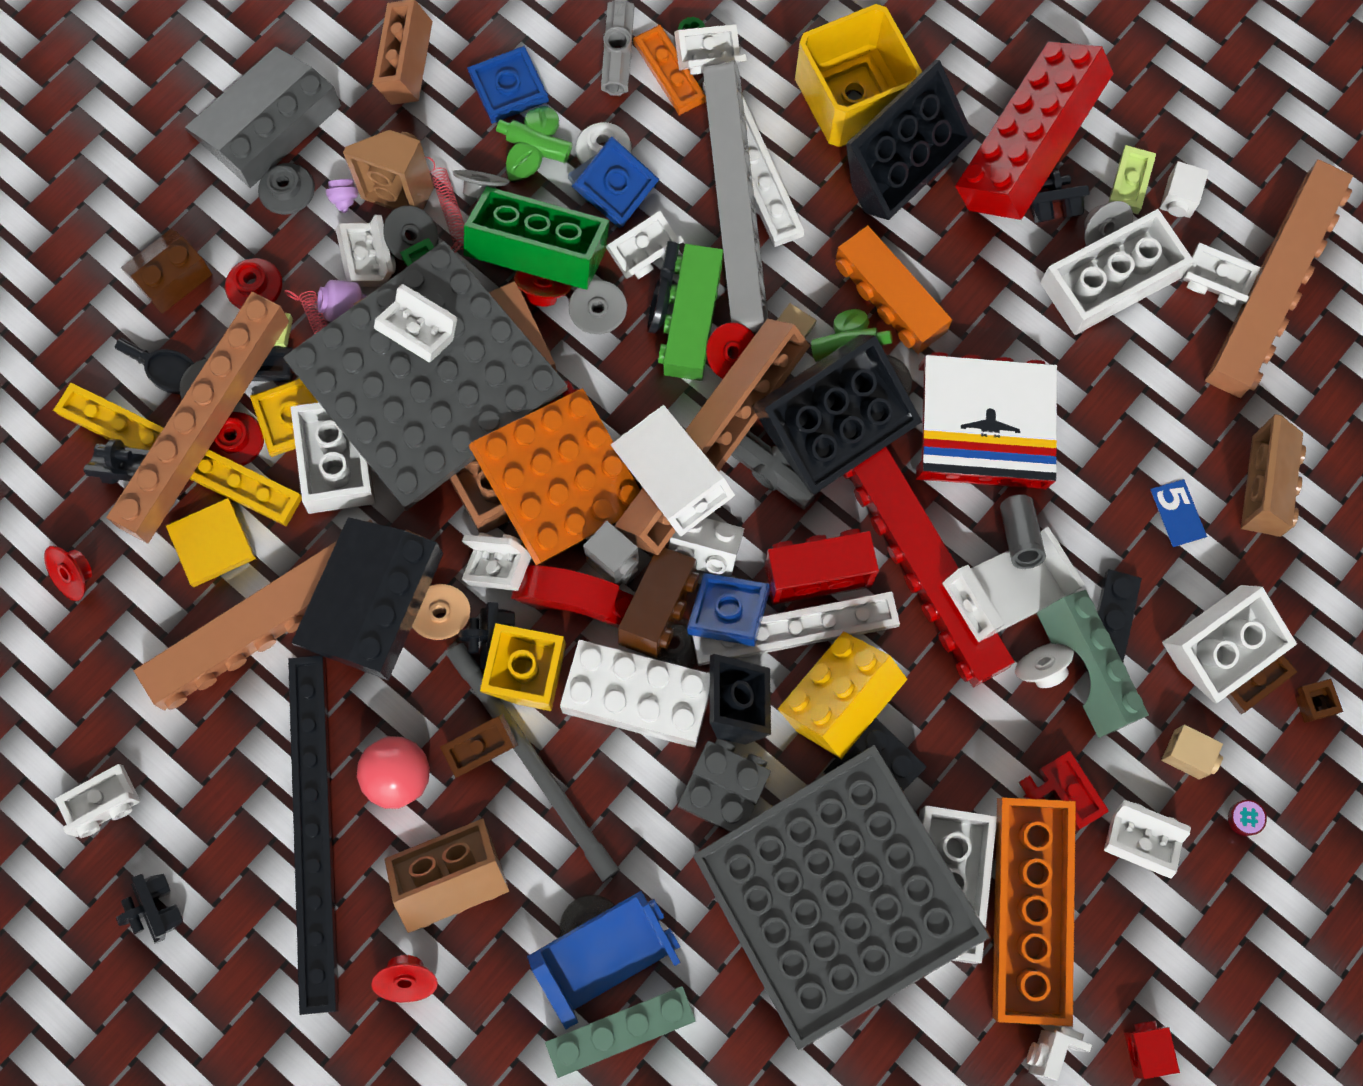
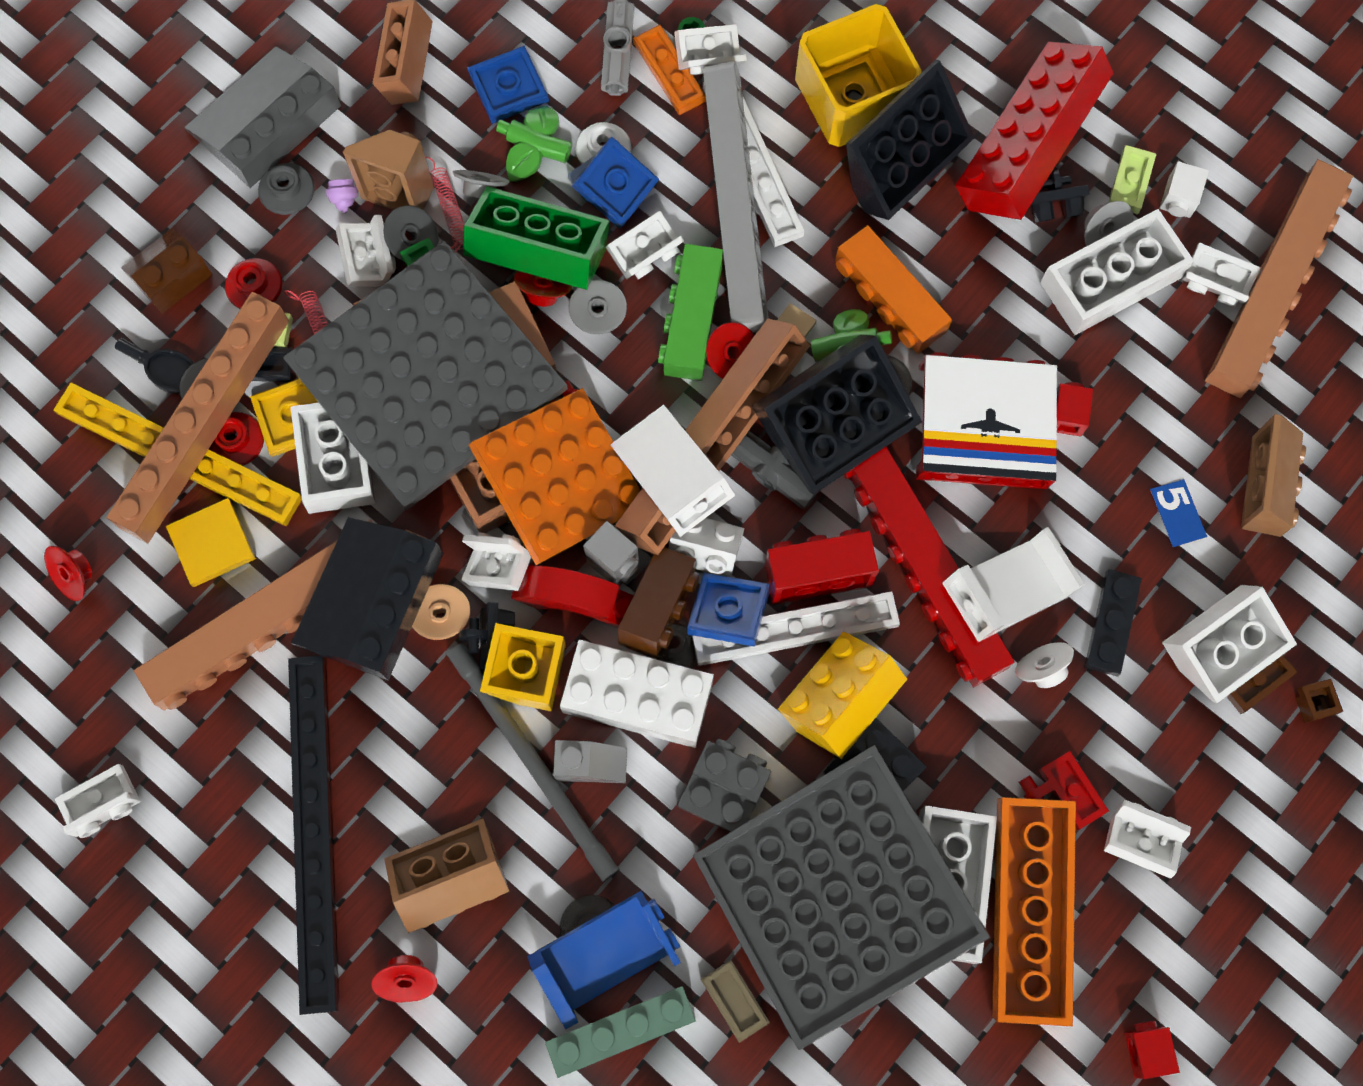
black hips [83,439,149,484] -> none
black hips [116,873,183,944] -> none
lavender head [317,280,367,322] -> none
coral piece [357,736,430,809] -> none
white bracket [374,284,457,363] -> none
reddish brown plate [440,714,518,778] -> none
black piece [647,241,680,334] -> none
black slope [710,654,771,745] -> none
dark grey pin [1000,495,1046,569] -> none
white bracket [1027,1026,1092,1081] -> none
sand green arch [1037,590,1149,738] -> none
tan brick [1161,725,1223,780] -> none
tile [1228,800,1267,836] -> none
none -> light grey slope [553,740,627,783]
none -> dark tan tile [700,960,770,1043]
none -> red brick [1057,382,1093,437]

